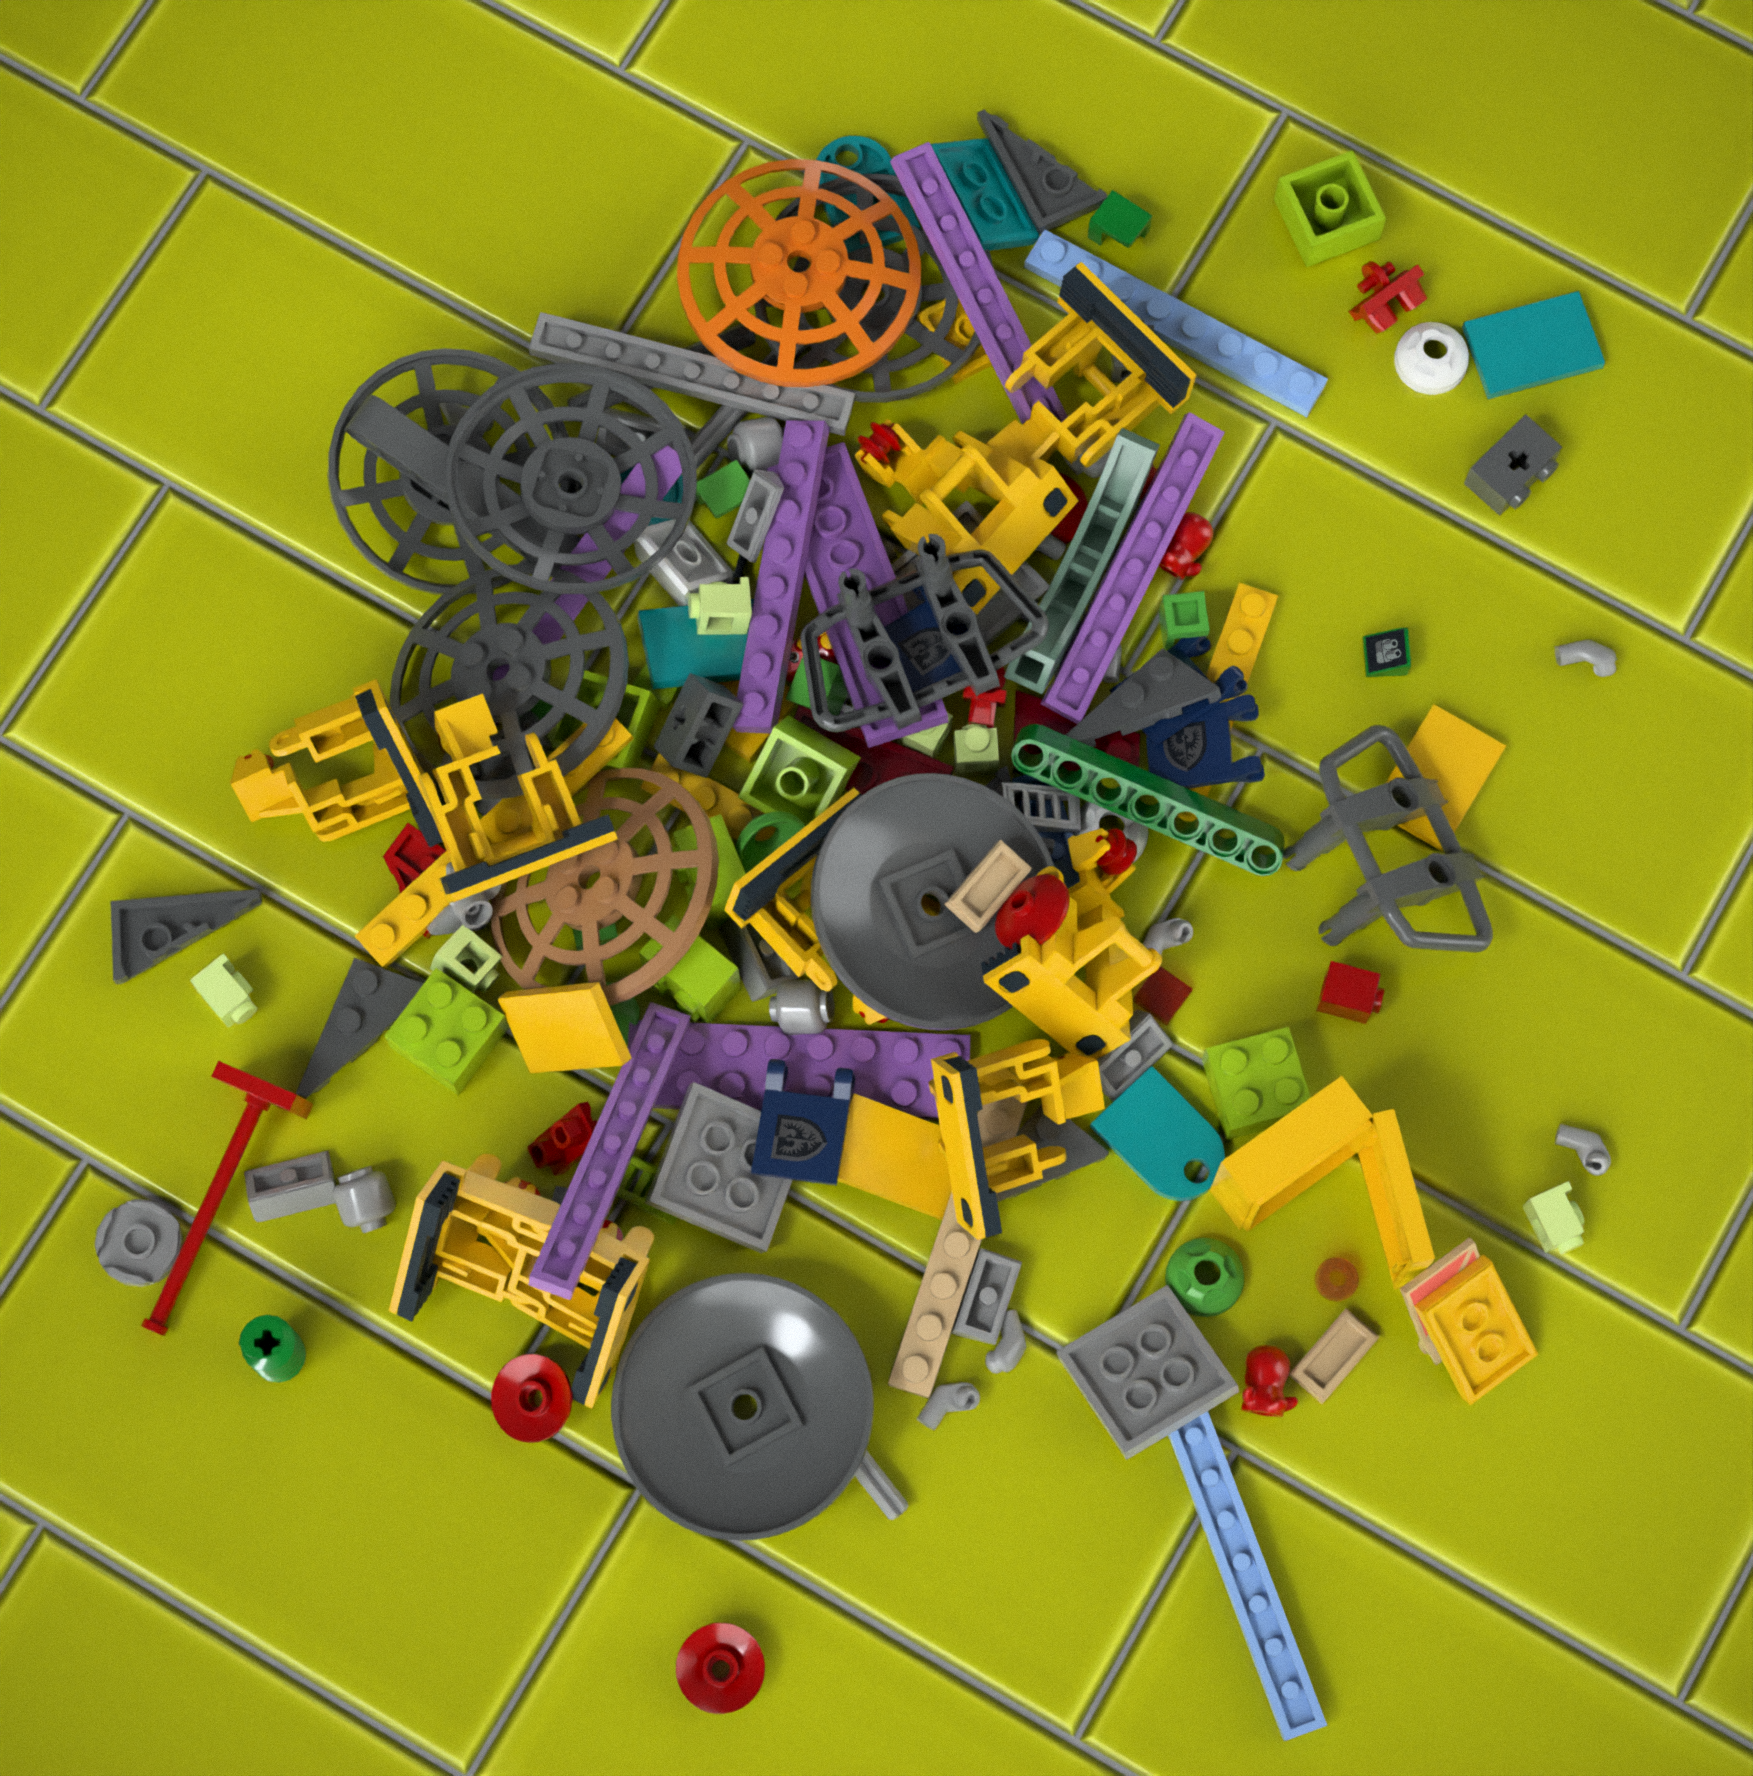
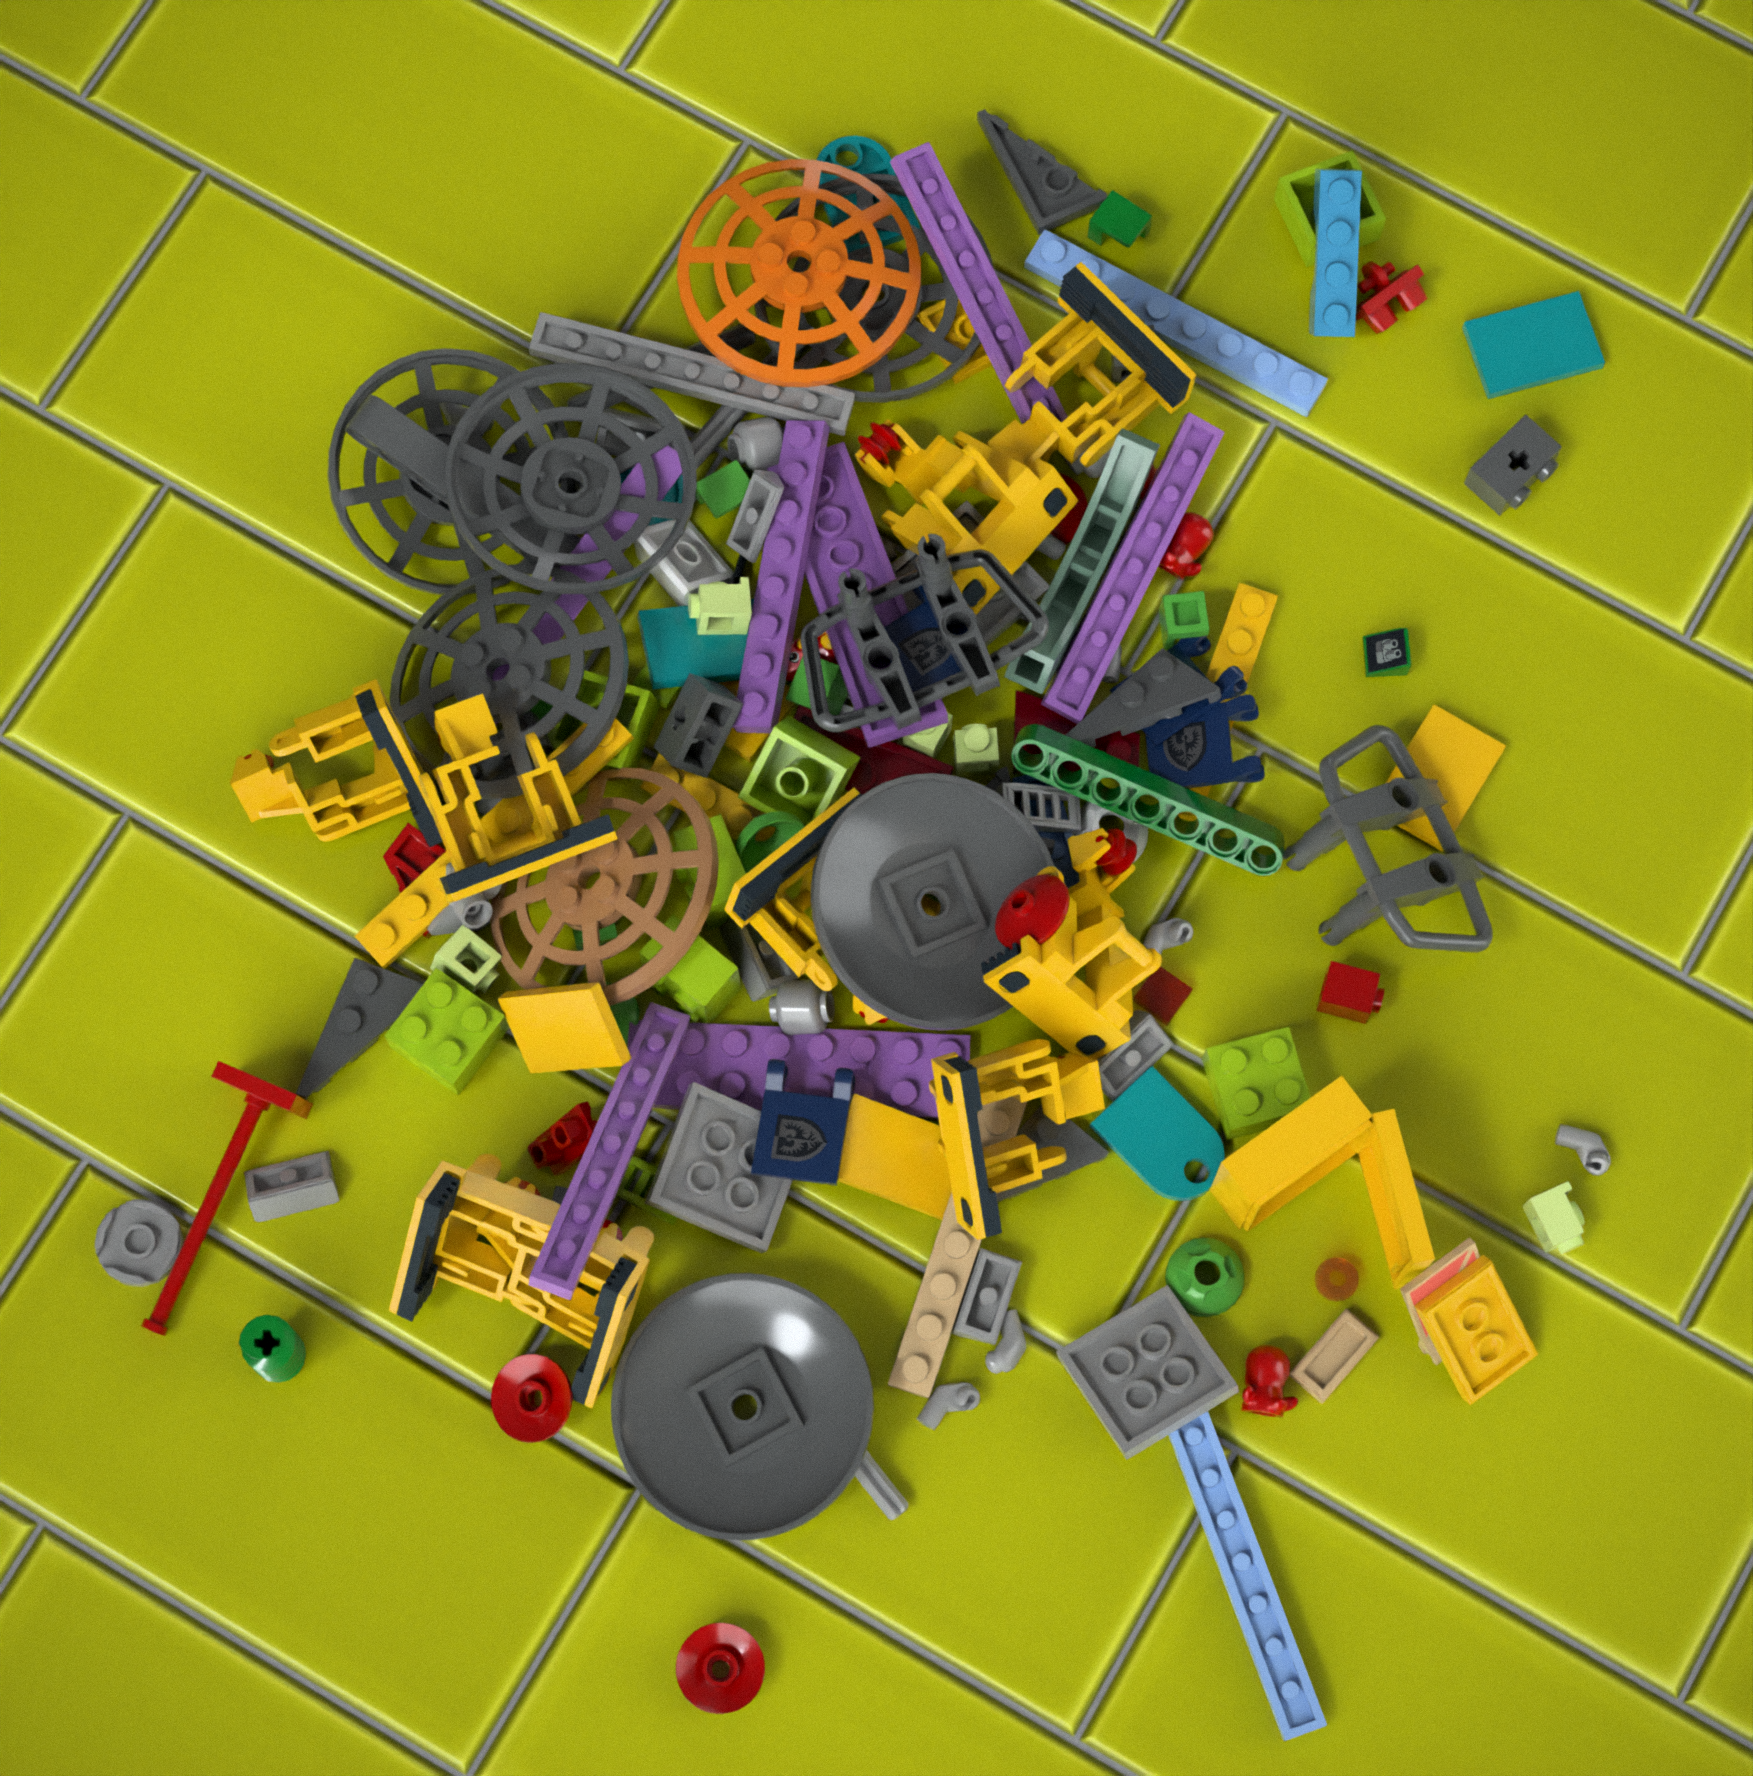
dark grey wing [111,889,262,984] -> none
yellowish green brick [190,953,257,1028] -> none
light grey head [332,1166,396,1233] -> none
teal tile [930,138,1040,251] -> none
tan tile [944,840,1032,933] -> none
red hips [963,667,1007,728] -> none
white piece [1394,322,1469,395] -> none
light grey arm [1555,640,1617,677] -> none
none -> dark azure arch [1309,169,1362,337]

